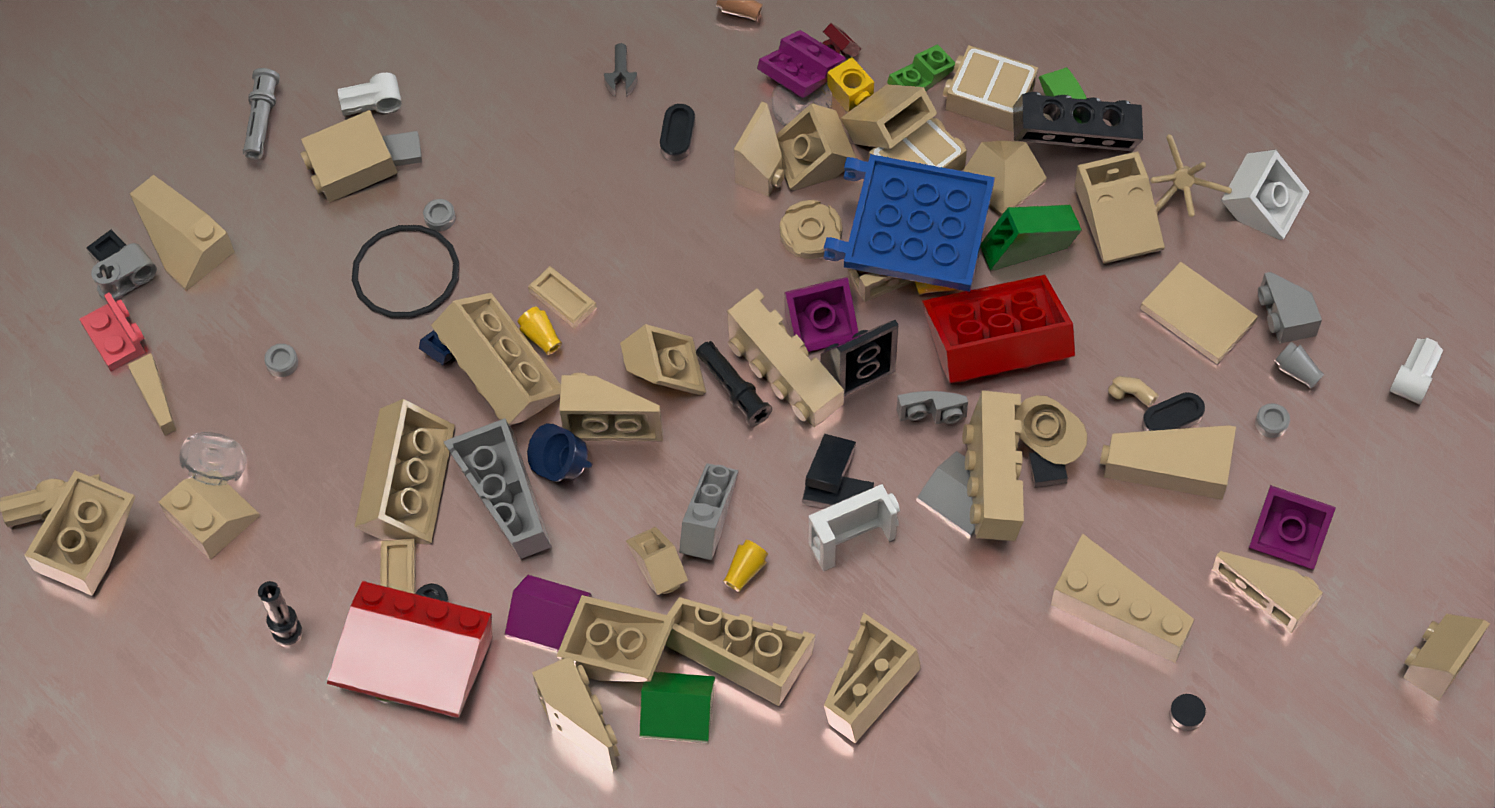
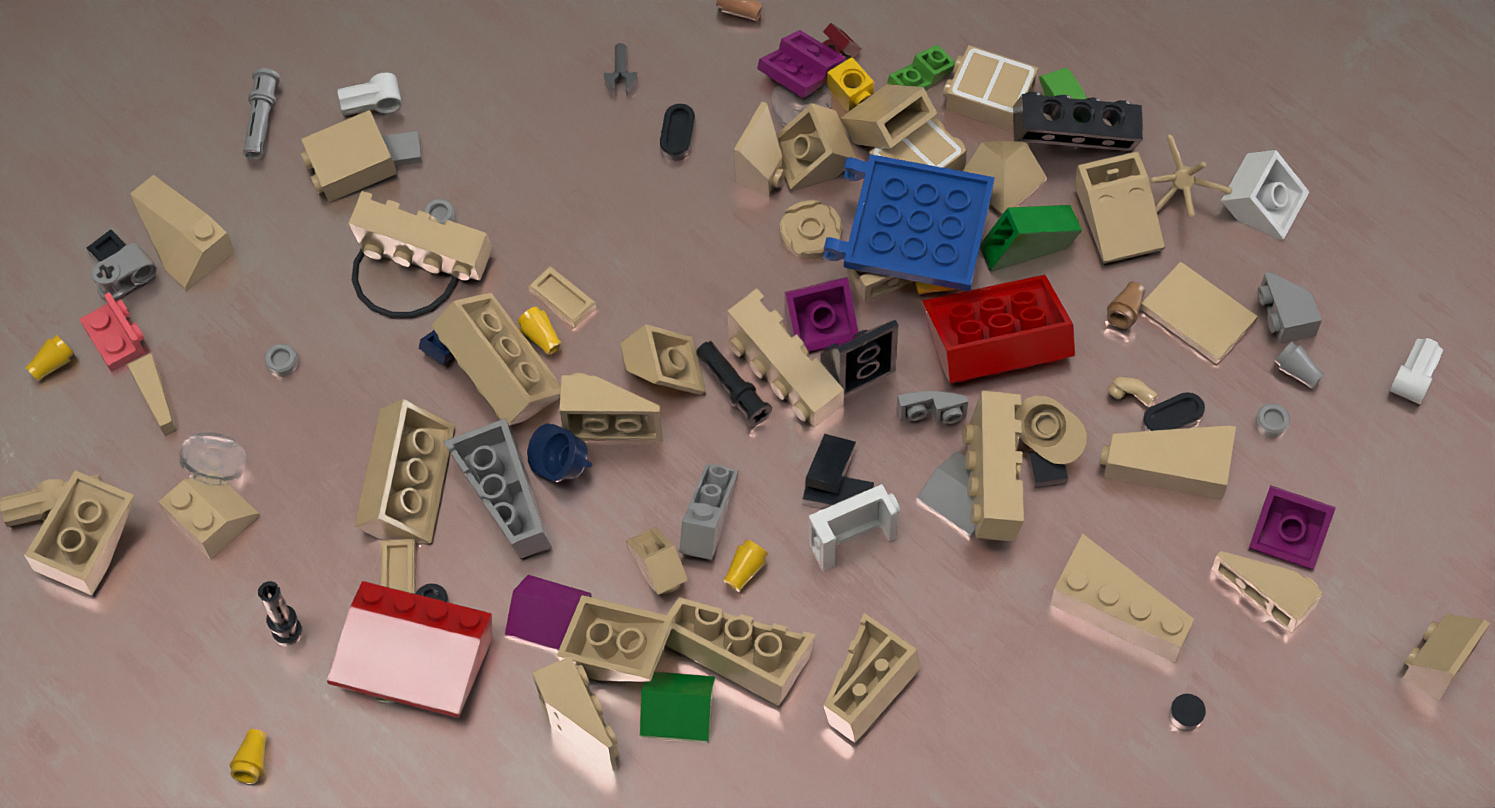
none -> yellow cone [25,334,74,381]
none -> yellow cone [229,729,268,784]
none -> tan wedge [348,191,493,280]
none -> medium nougat cone [1107,281,1145,329]

